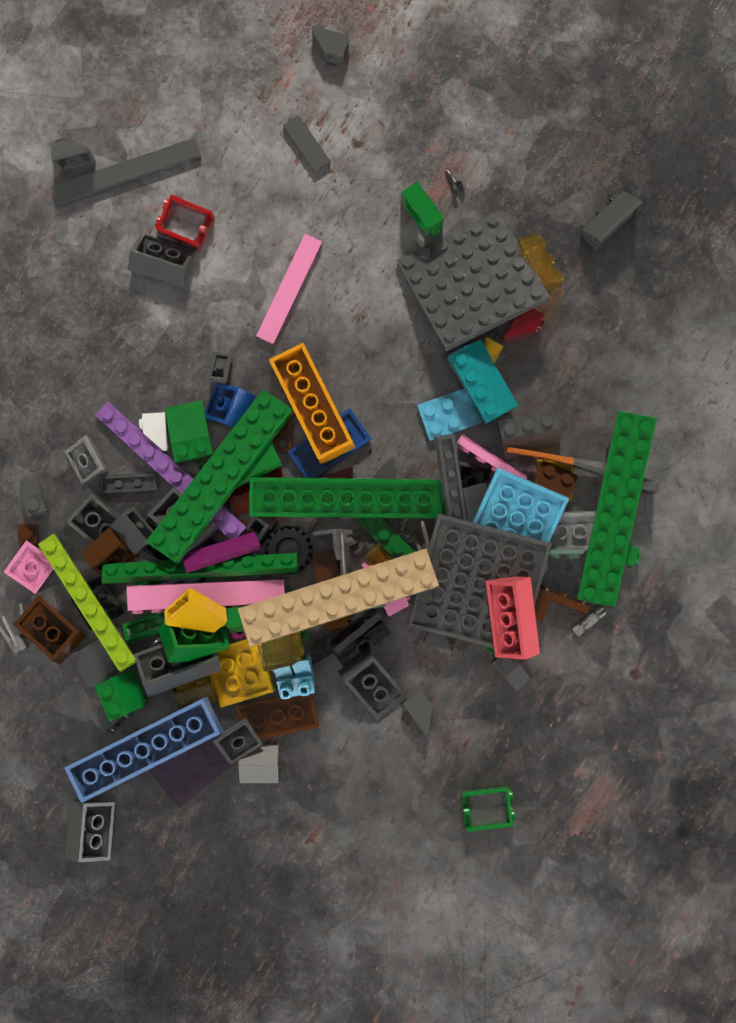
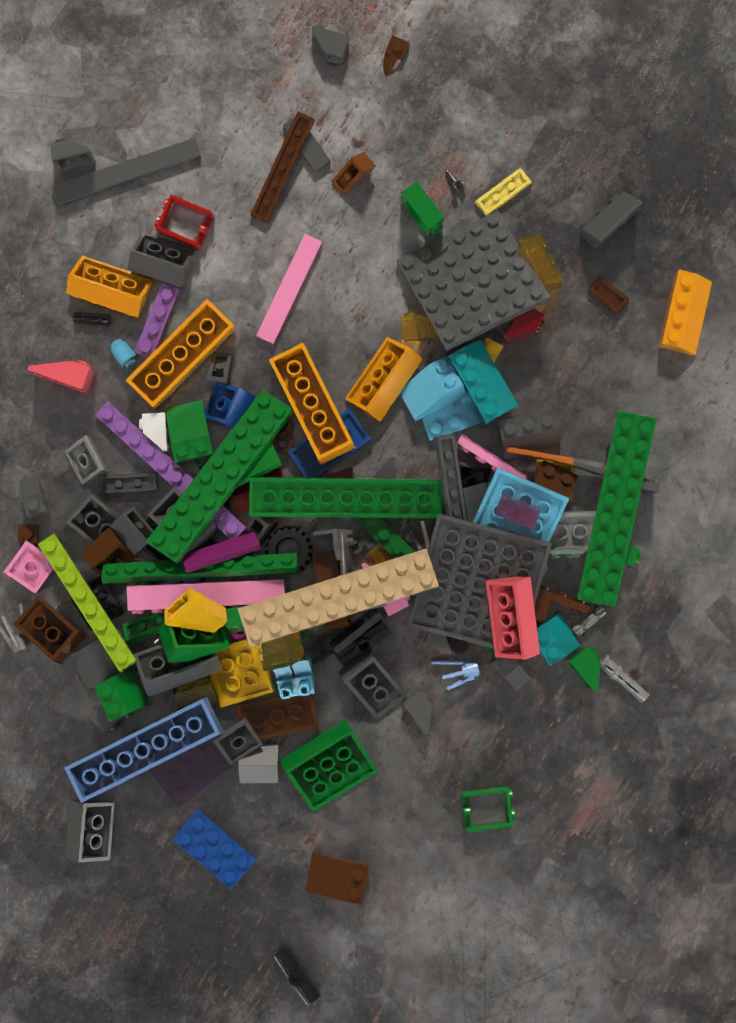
none -> coral slope [27,360,96,394]
none -> light orange slope [66,256,153,318]
none -> black axle [73,312,111,325]
none -> medium azure brick [109,339,137,368]
none -> light orange brick [126,299,236,410]
none -> medium lavender plate [134,282,180,358]
none -> blue plate [172,809,256,890]
none -> reddish brown tile [250,111,315,224]
none -> black piece [273,946,321,1006]
none -> green slope [280,719,379,812]
none -> reddish brown slope [305,852,369,905]
none -> dark orange slope [332,152,376,195]
none -> light orange slope [345,337,423,422]
none -> reddish brown plate [383,35,409,76]
none -> clear yellow slope [400,312,439,342]
none -> medium azure slope [400,356,466,421]
none -> light blue plant [431,659,479,690]
none -> black tile [449,638,469,654]
none -> light yellow tile [475,167,532,216]
none -> clear pink slope [495,495,540,529]
none -> teal slope [537,613,581,666]
none -> green slope [566,646,601,692]
none -> reddish brown tile [587,276,630,314]
none -> light grey pin [600,654,650,703]
none -> light orange slope [658,270,712,356]

